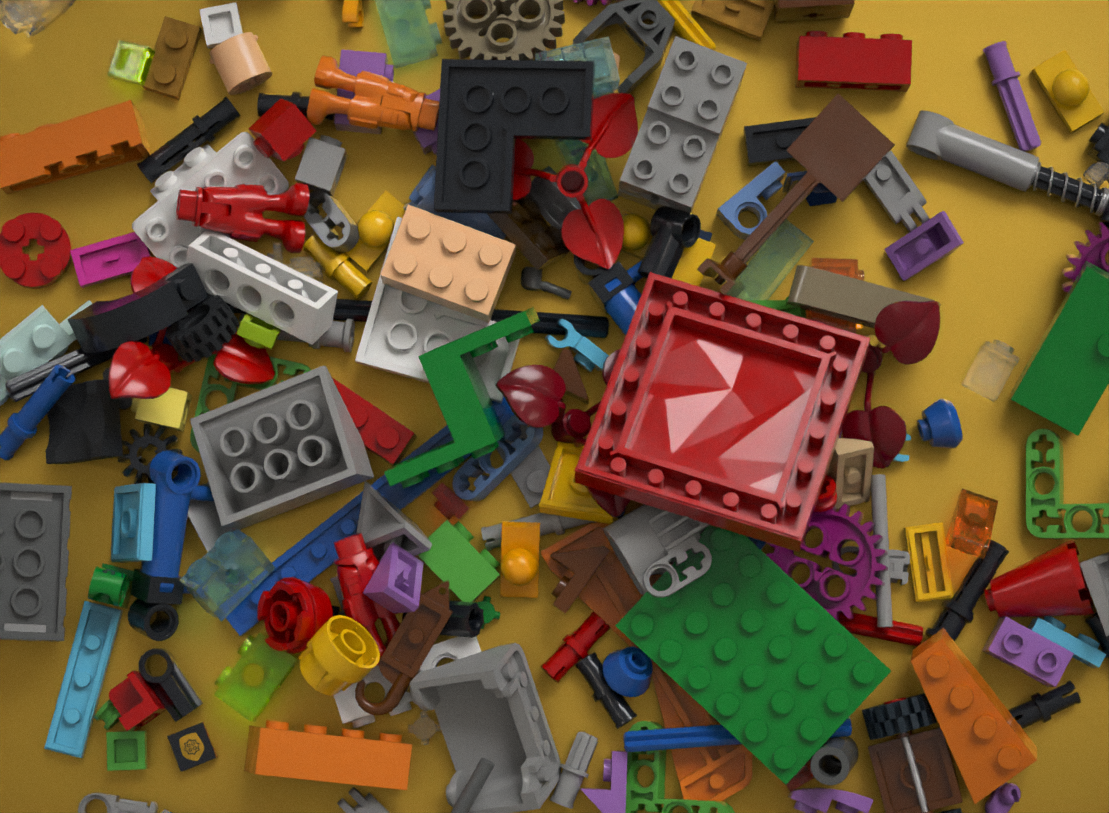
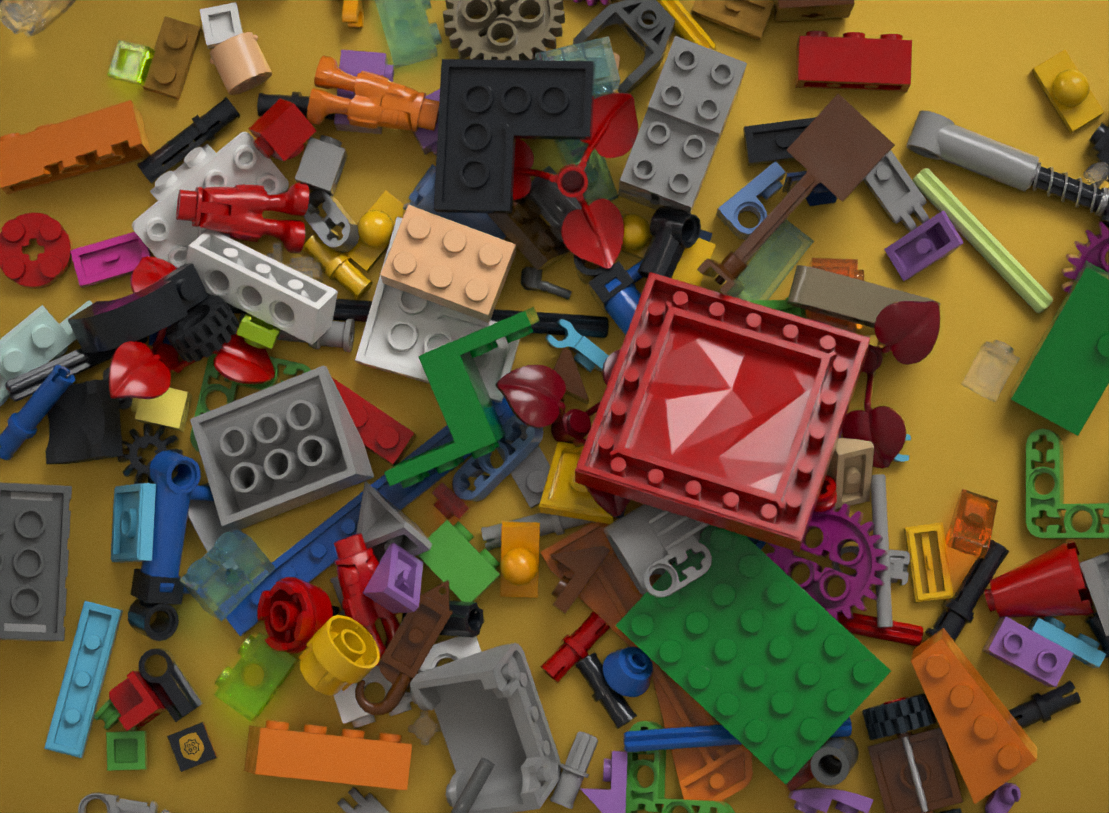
green leg [88,563,134,609] -> none
green piece [477,596,501,629] -> none
blue cone [917,398,963,448] -> none
medium lavender axle [983,41,1041,152] -> none
none -> yellowish green axle [912,168,1053,313]

